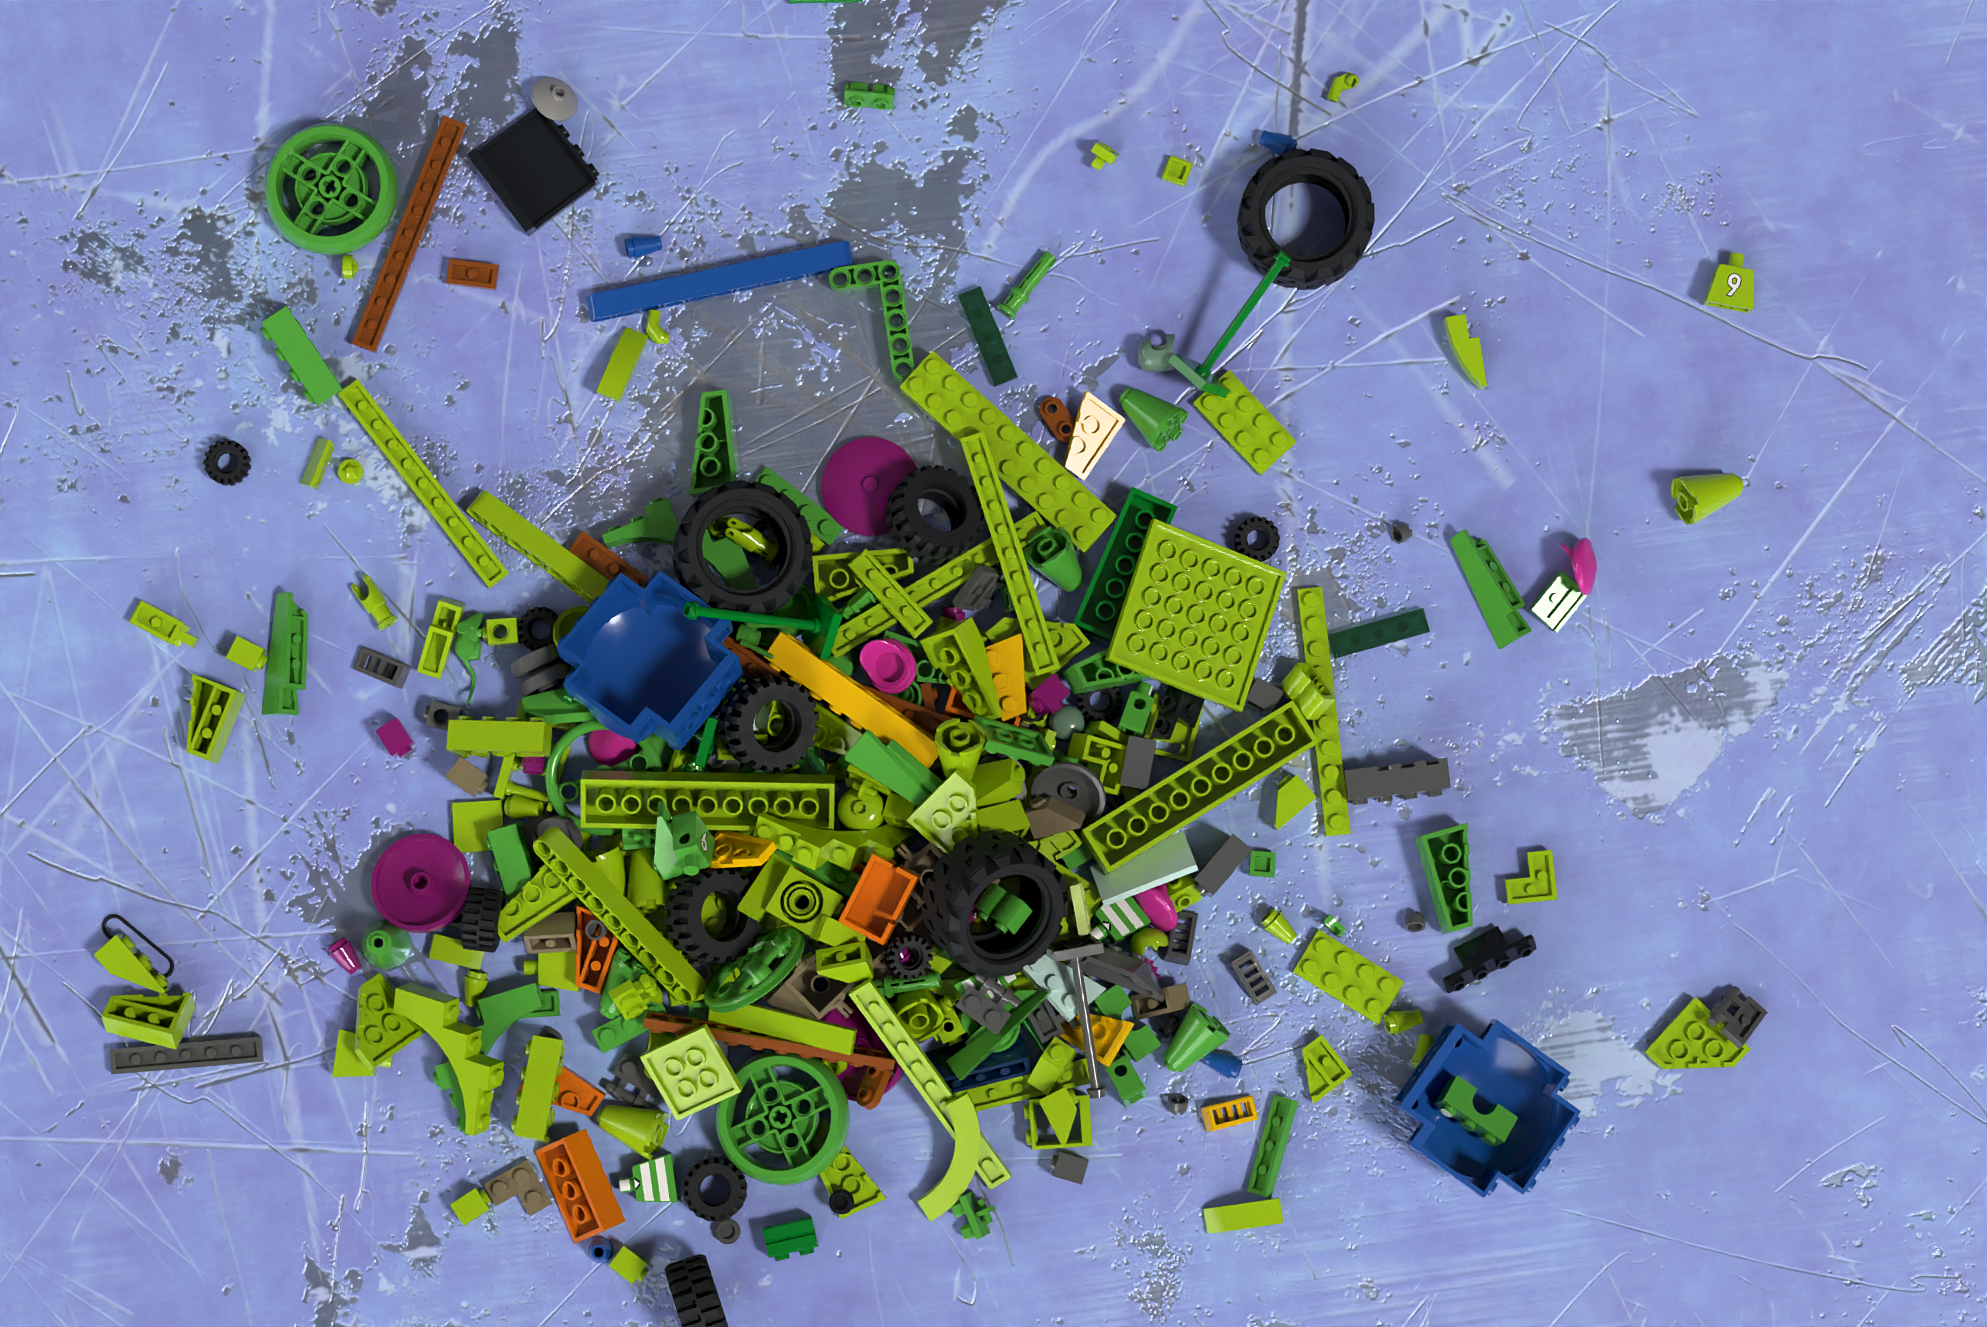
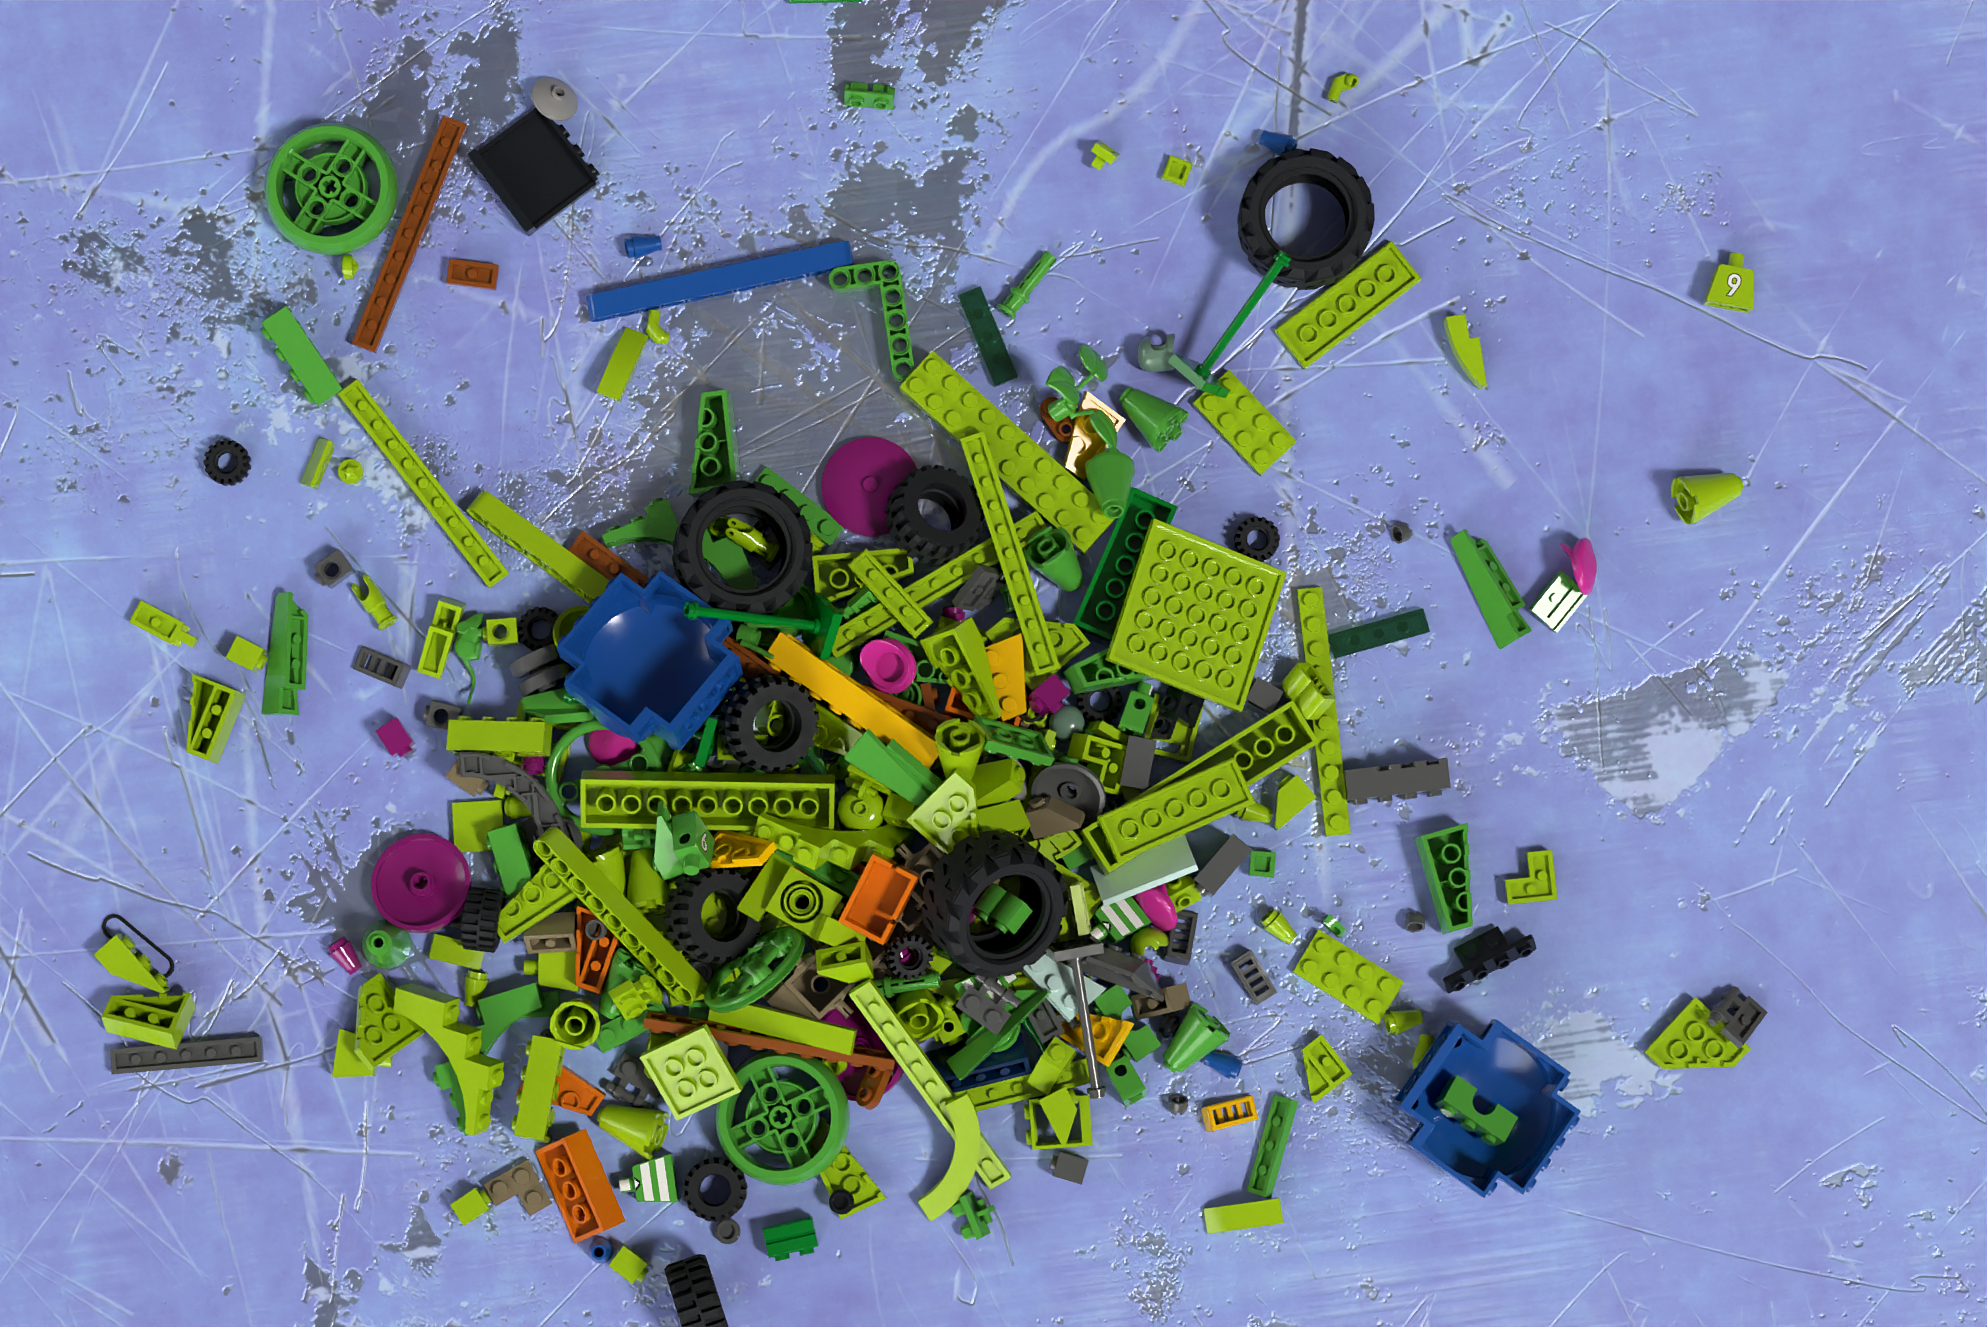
none -> dark grey brick [314,549,356,589]
none -> dark grey tile [459,752,567,836]
none -> lime cone [550,997,601,1050]
none -> bright green plant [1045,344,1117,448]
none -> bright green cone [1085,448,1135,519]
none -> lime tile [1097,757,1255,864]
none -> lime cone [1234,800,1273,824]
none -> lime tile [1274,240,1422,370]

